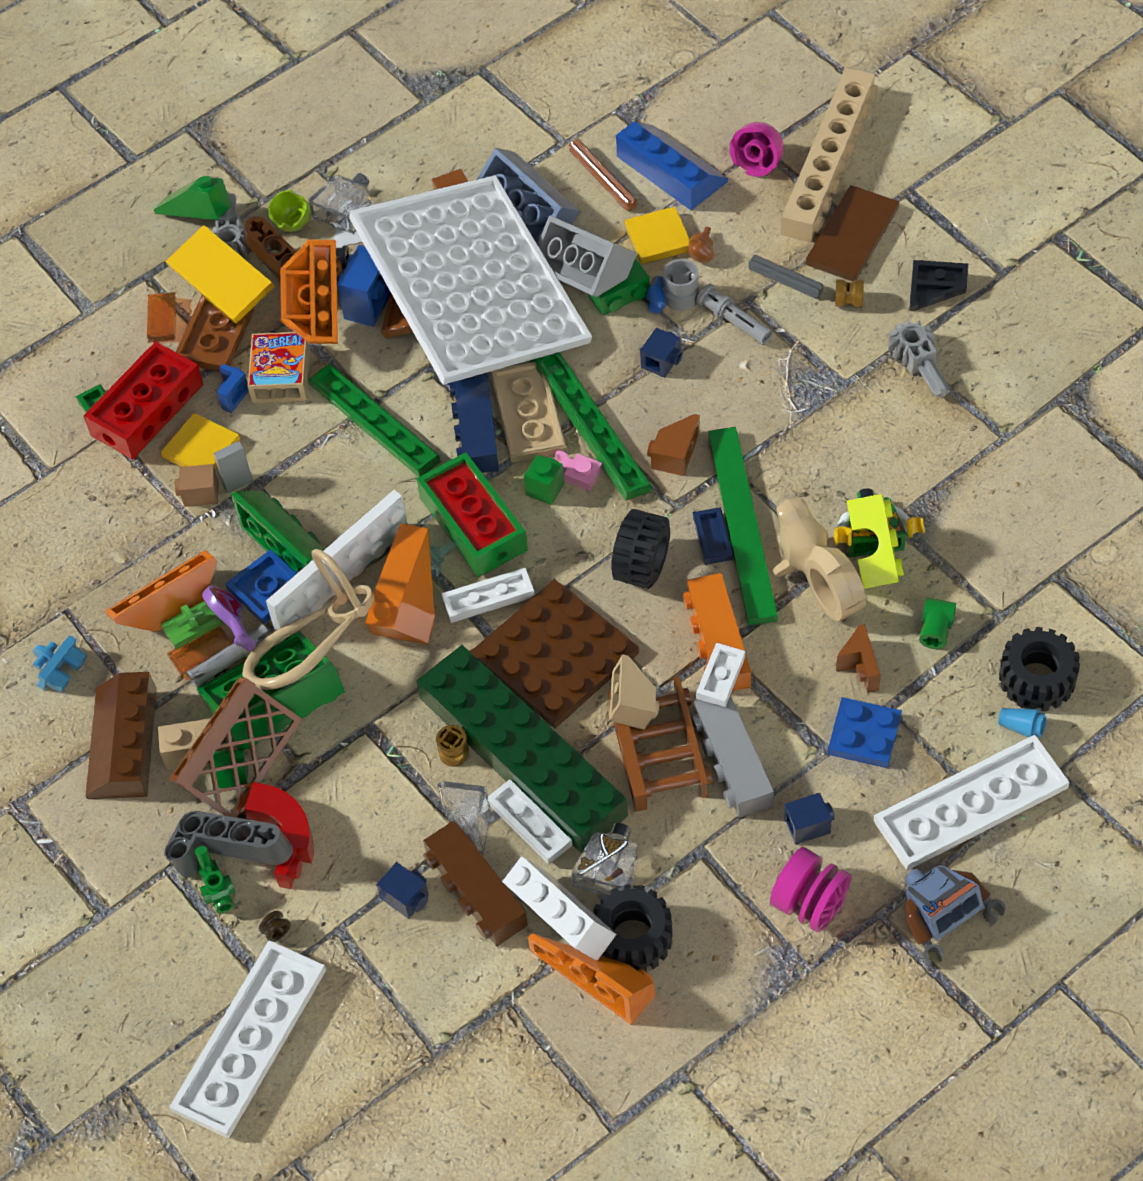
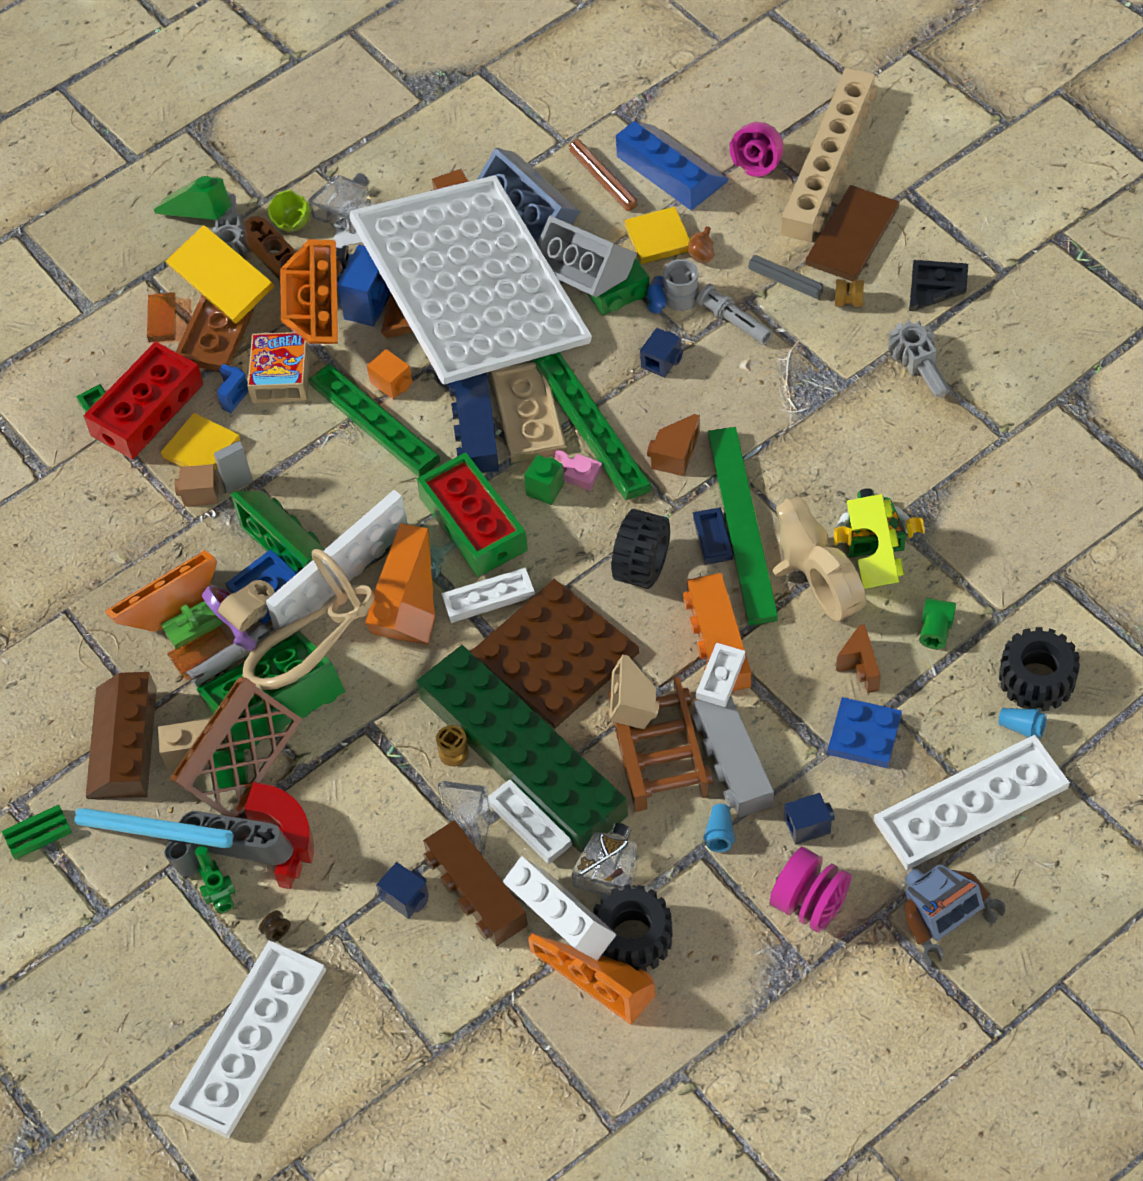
dark azure hips [33,635,87,692] -> none
none -> green tile [2,804,72,860]
none -> medium azure axle [74,808,234,848]
none -> tan piece [218,580,274,632]
none -> orange brick [367,349,413,400]
none -> dark azure cone [704,804,735,852]

